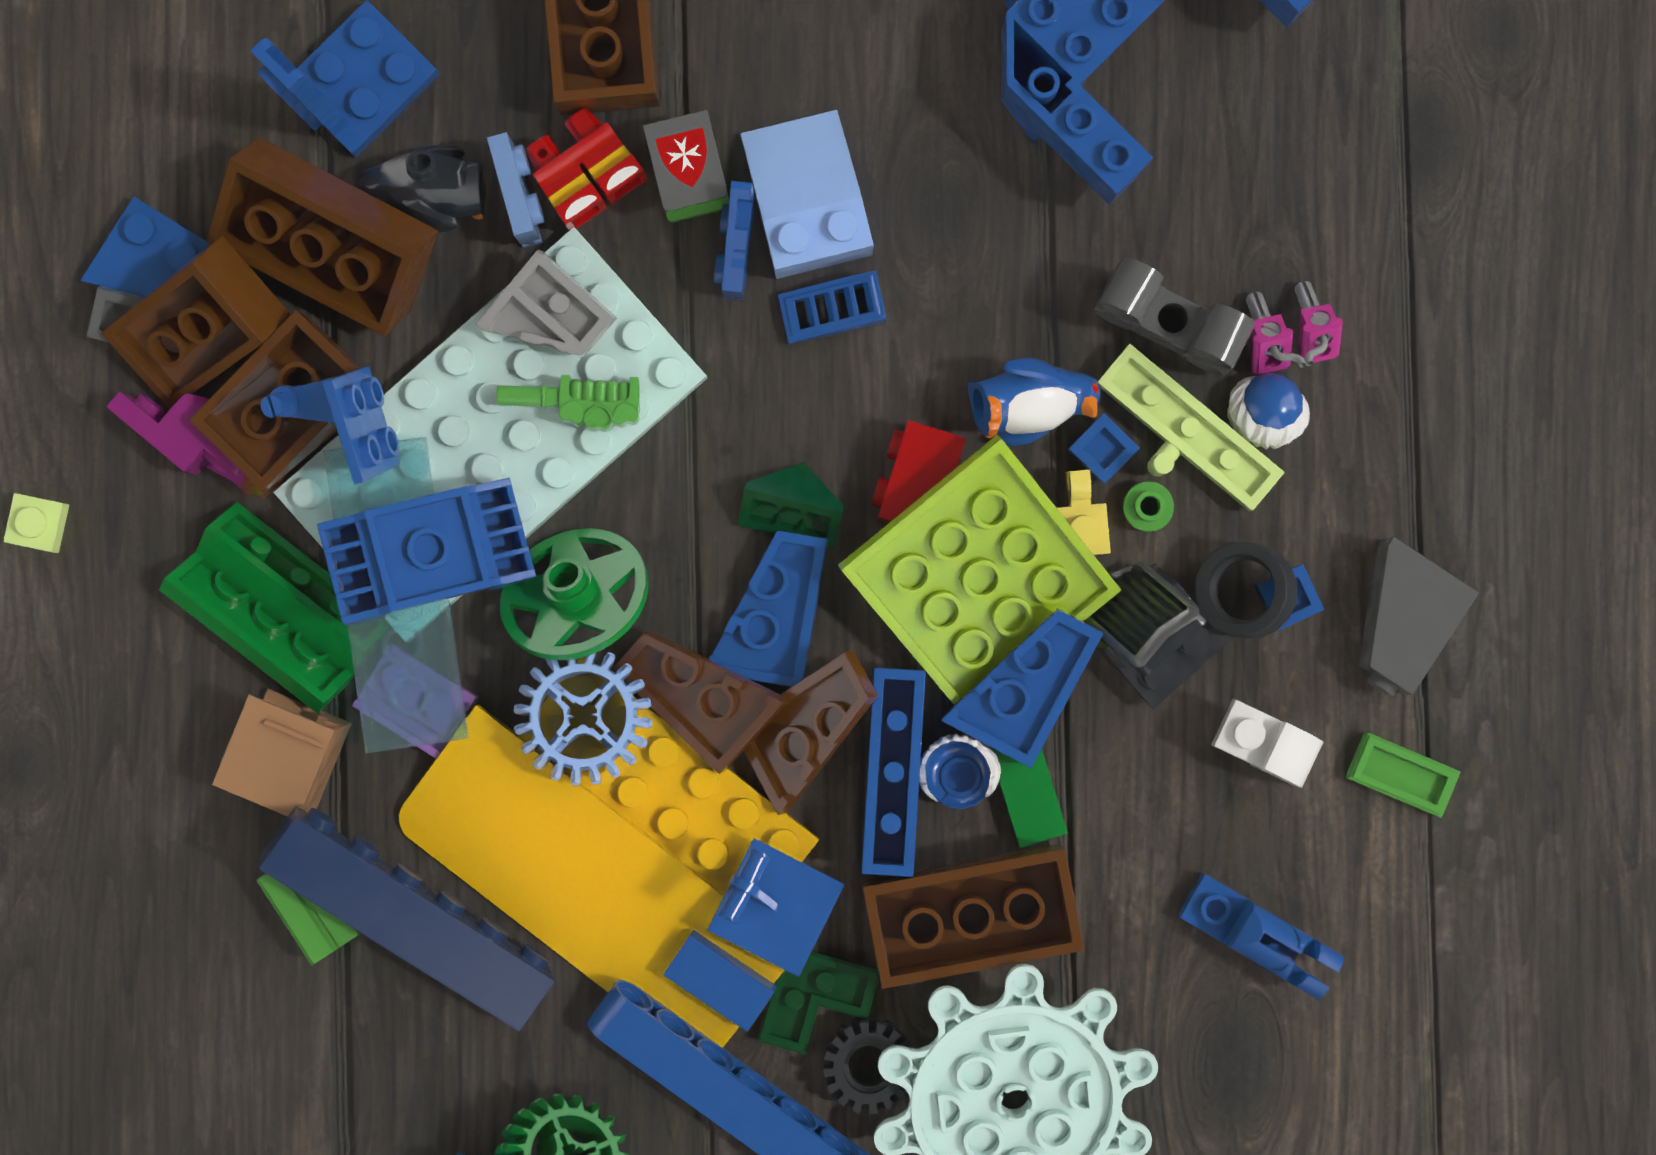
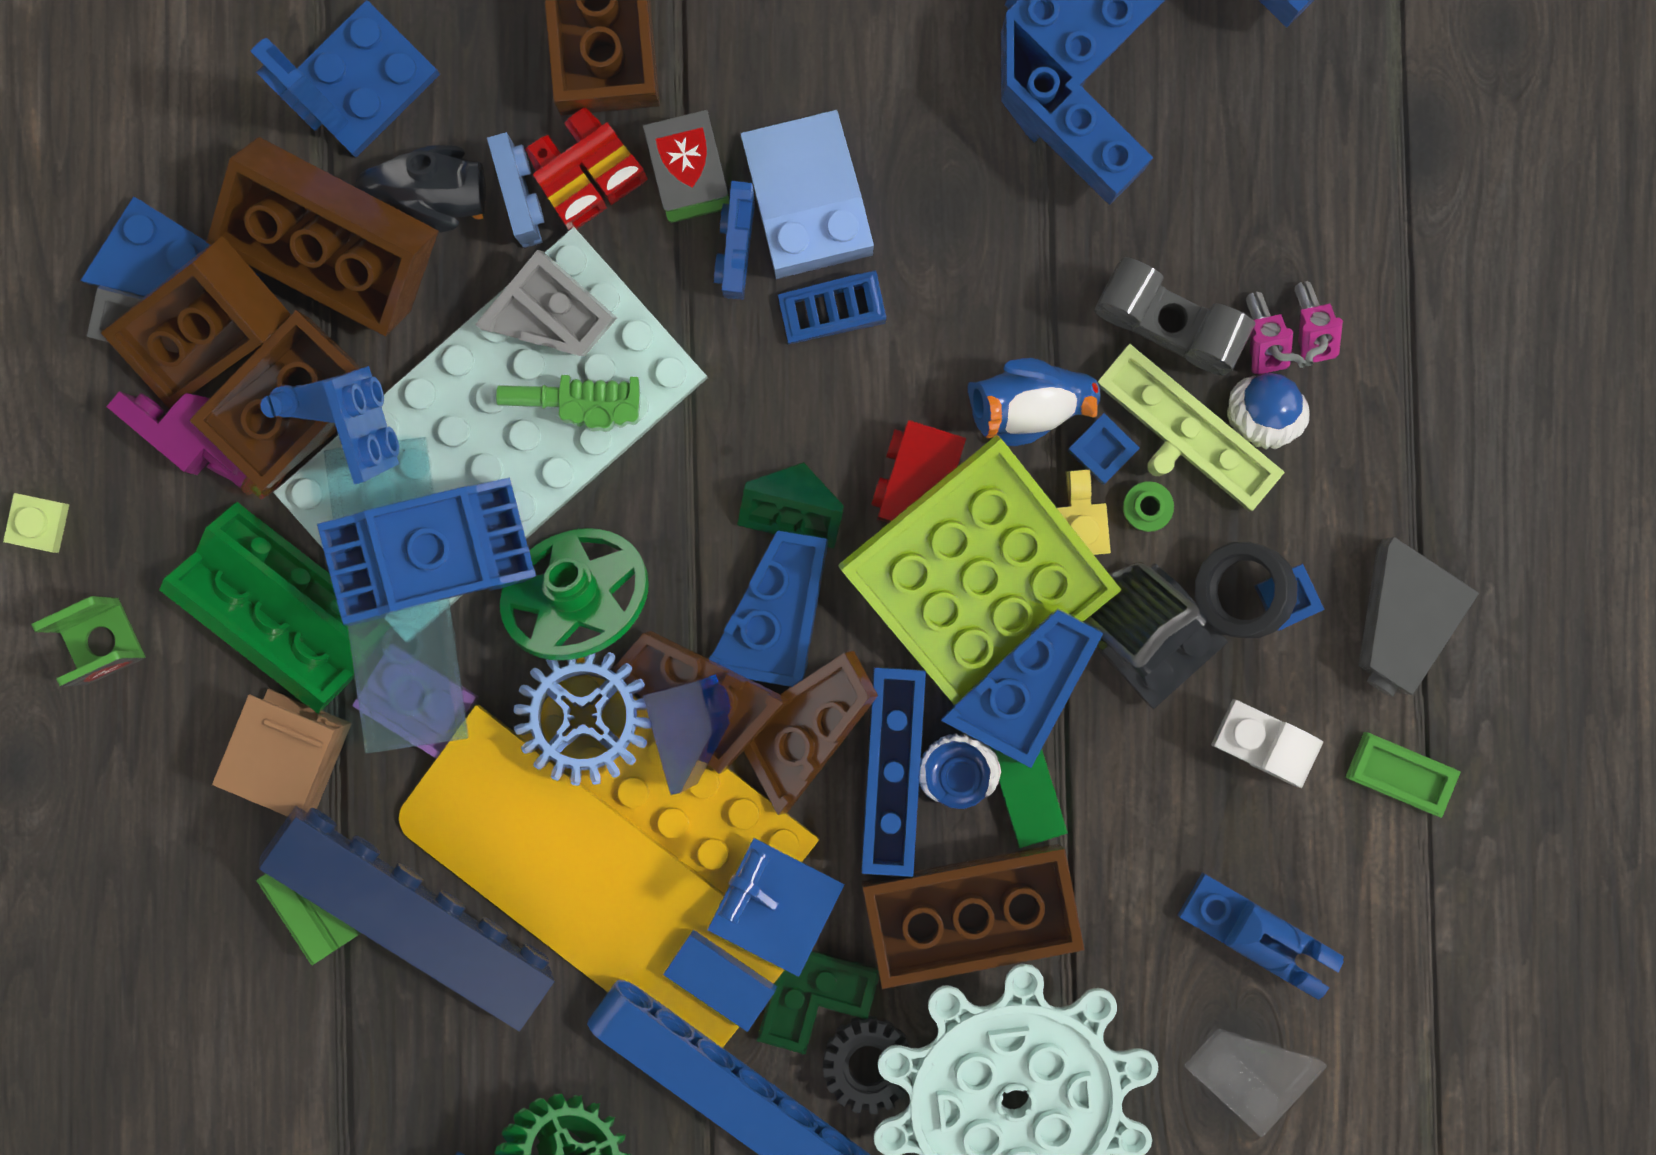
none -> bright green piece [31,596,146,687]
none -> clear blue slope [643,674,730,795]
none -> clear wing [1185,1028,1327,1138]

